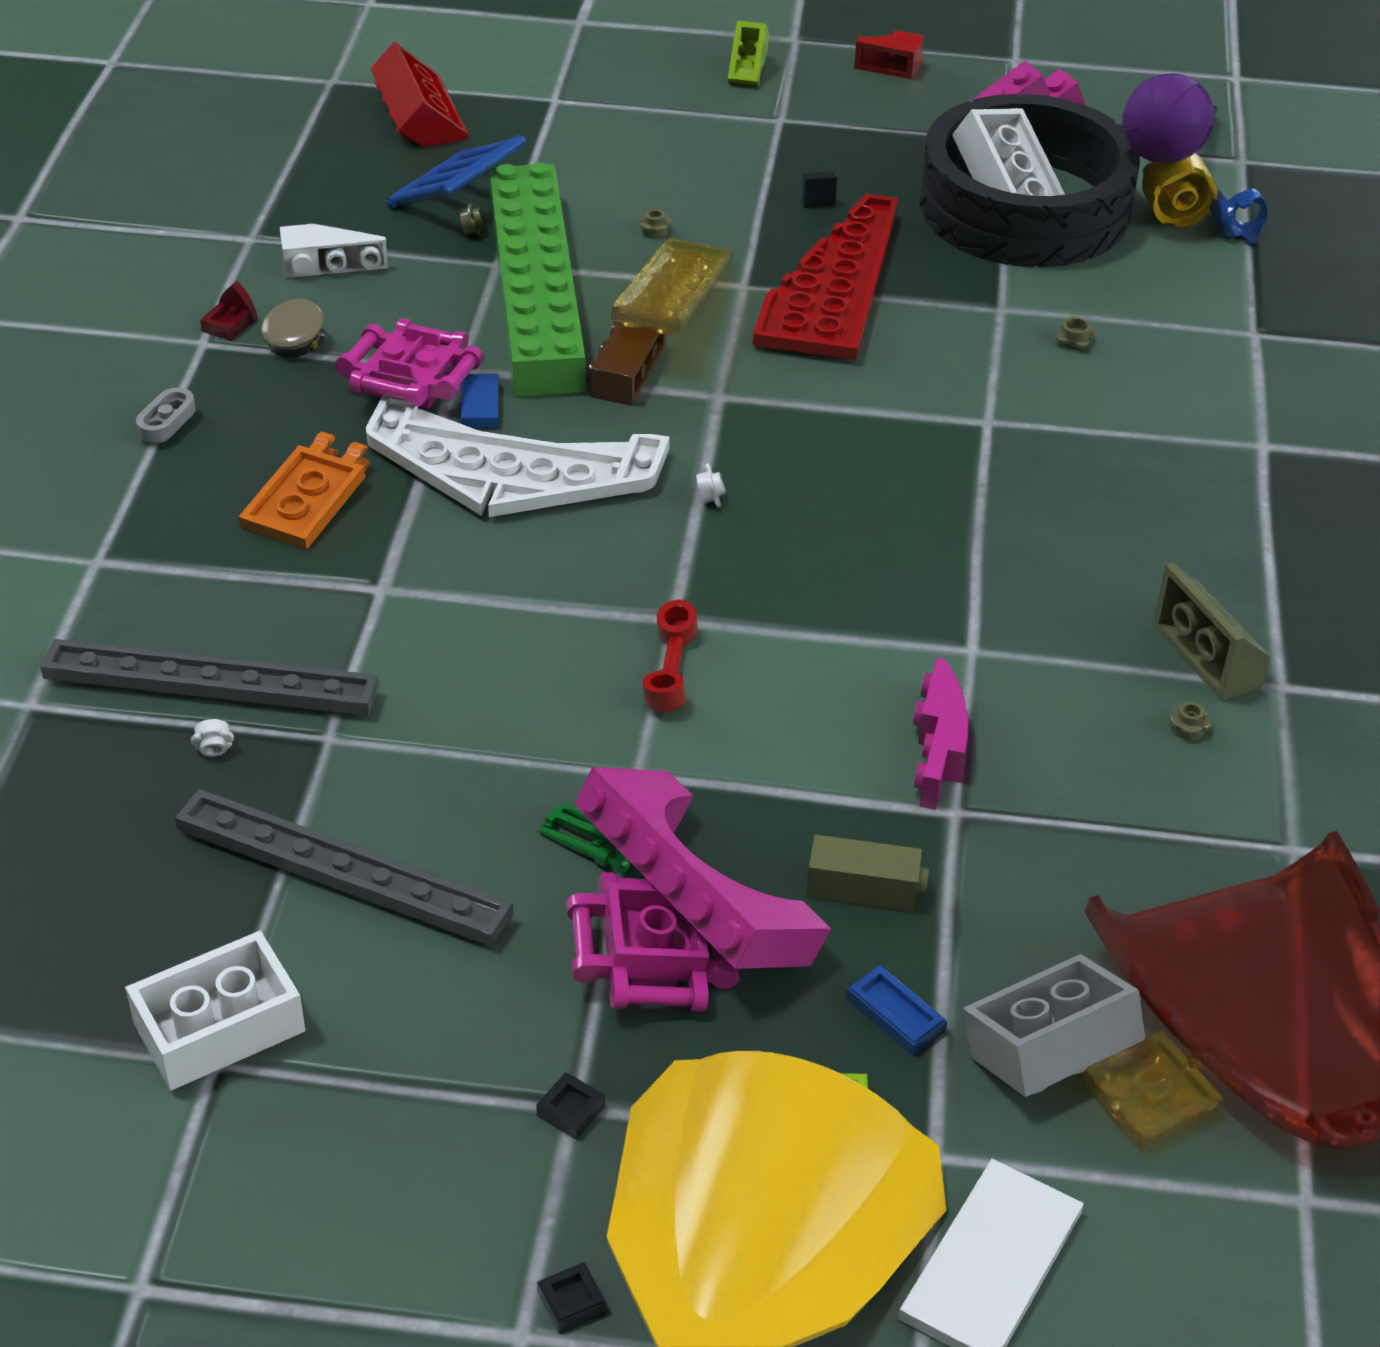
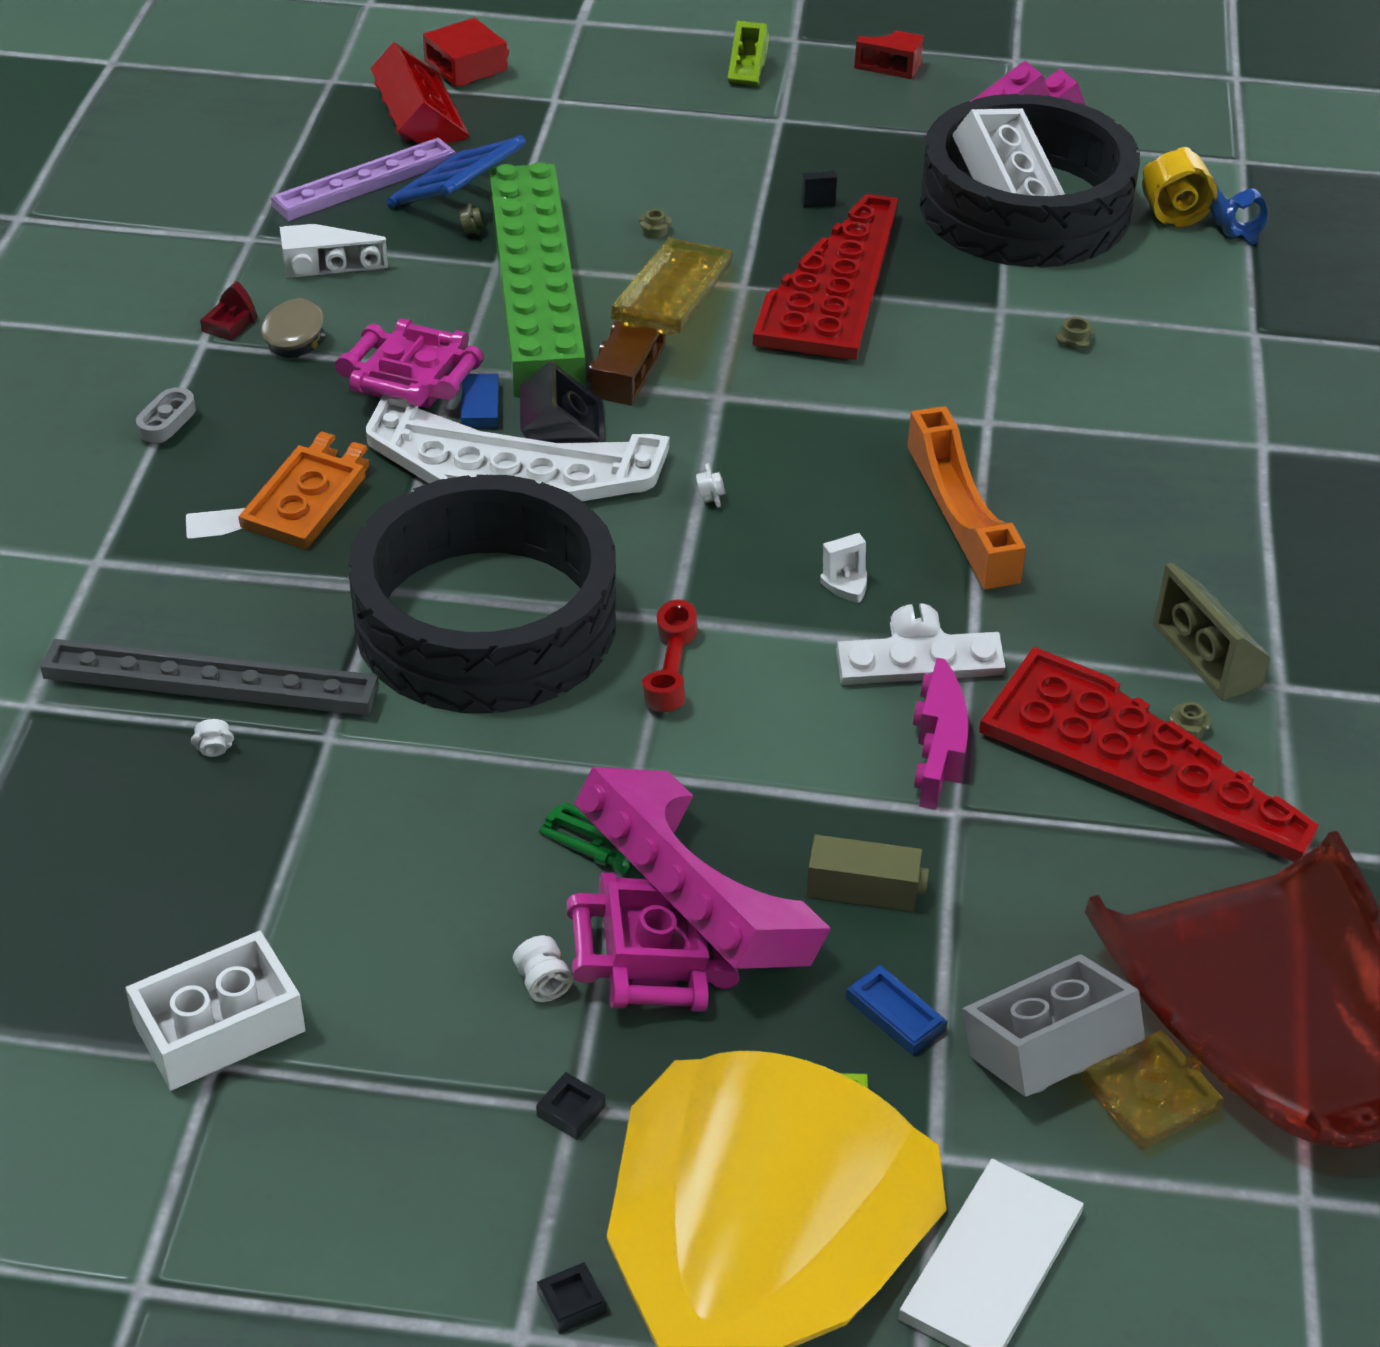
dark grey plate [175,789,513,946] -> none
dark purple piece [1122,73,1219,163] -> none
none -> white sticker [186,508,245,539]
none -> lavender tile [271,138,456,221]
none -> black tyre [348,475,616,713]
none -> red brick [423,17,509,87]
none -> white wheel [513,935,573,1002]
none -> black slope [520,360,605,443]
none -> white tile [820,533,867,603]
none -> white plate [836,603,1005,685]
none -> orange arch [907,406,1026,590]
none -> red wing [979,647,1319,864]

